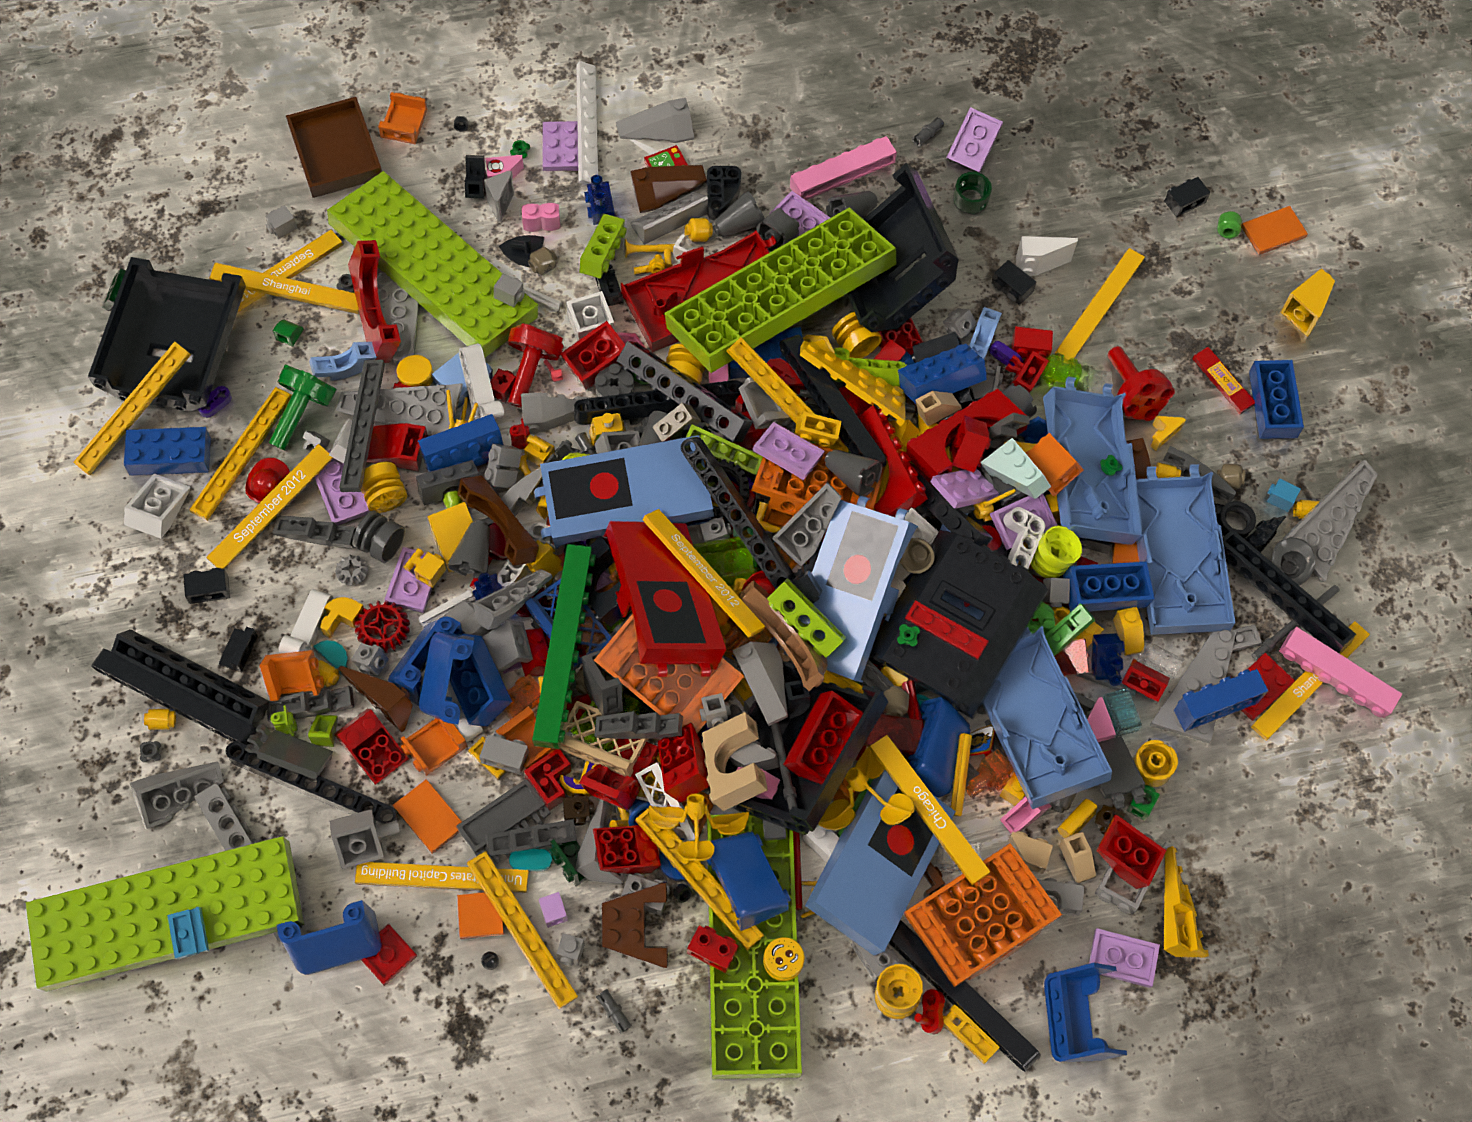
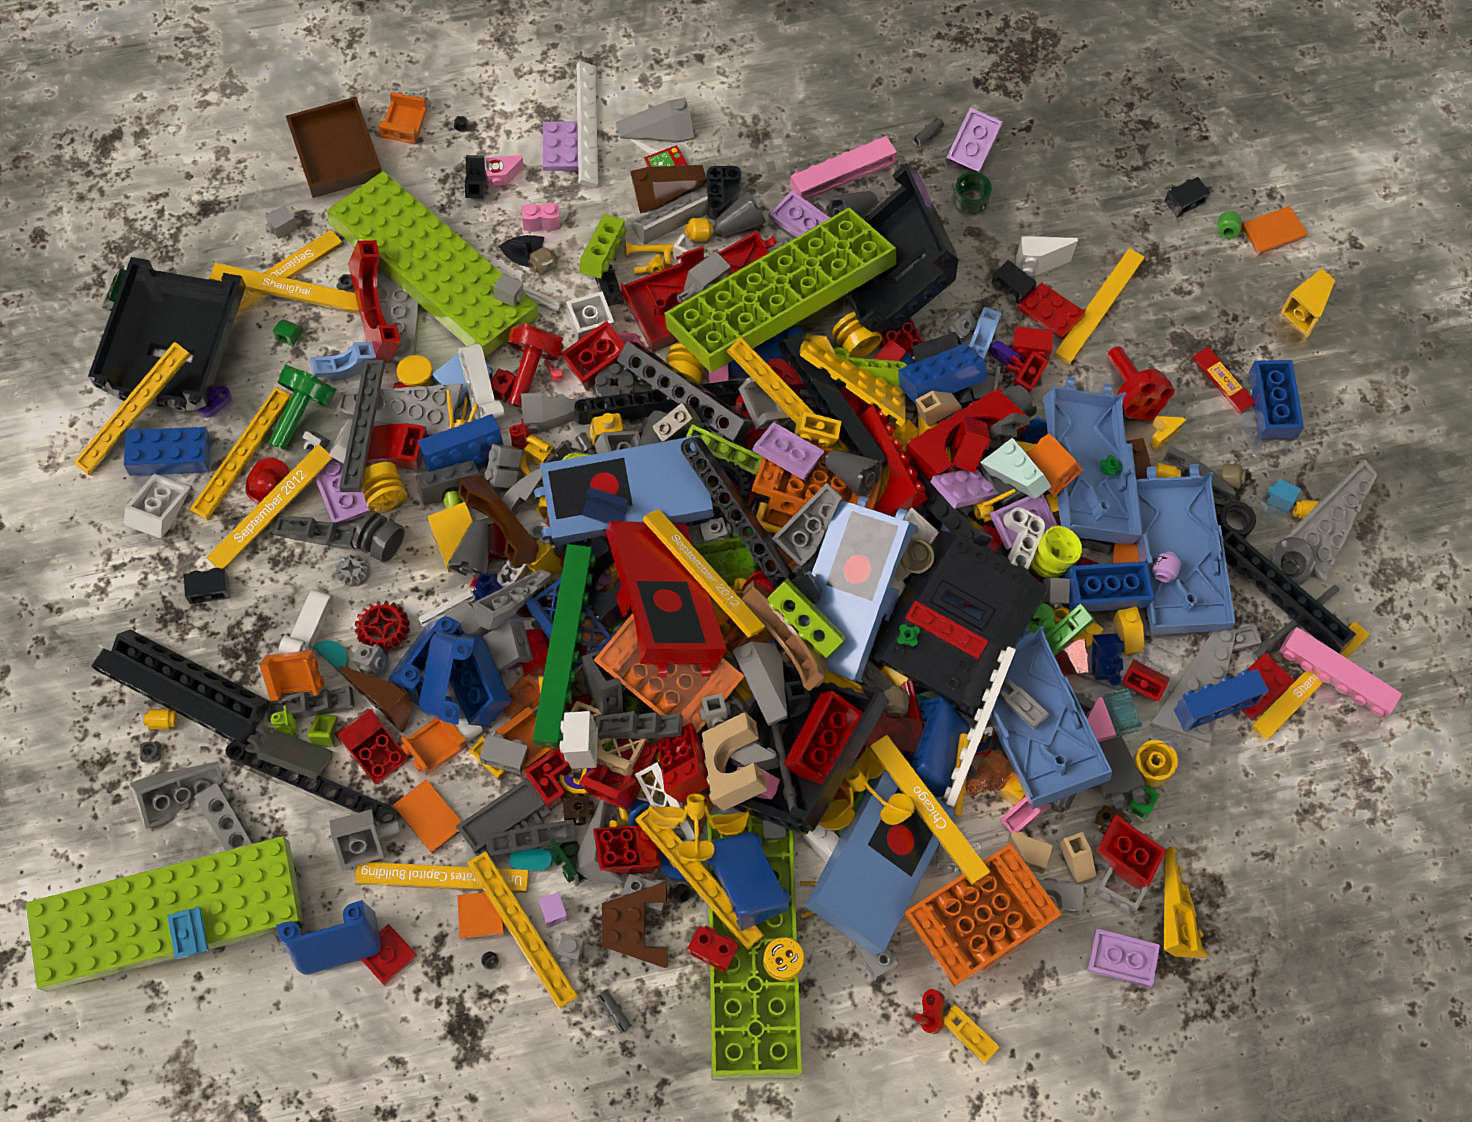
black panel [219,626,258,672] -> none
yellow brick [318,660,340,687] -> none
yellow brick [320,597,364,638] -> none
lavender plate [384,547,434,613] -> none
yellow brick [403,548,446,588] -> none
light grey slope [484,171,514,222] -> none
green plate [510,140,530,159] -> none
clear blue brick [584,175,615,225] -> none
dark grey brick [756,208,800,252] -> none
red bar [793,831,803,910] -> none
yellow wheel [875,964,923,1019] -> none
black beam [889,920,1041,1072] -> none
reddish brown bracket [923,862,945,898] -> none
clear neon green piece [1041,353,1082,388] -> none
blue windscreen [1044,963,1127,1062] -> none
yellow brick [1057,799,1097,838] -> none
black hinge [1245,516,1286,553] -> none
none -> white brick [560,711,598,769]
none -> dark blue panel [582,487,629,524]
none -> light grey brick [677,251,731,303]
none -> white plate [943,647,1016,807]
none -> light grey hinge [997,678,1049,730]
none -> red plate [1017,282,1085,339]
none -> lavender head [1152,552,1181,583]

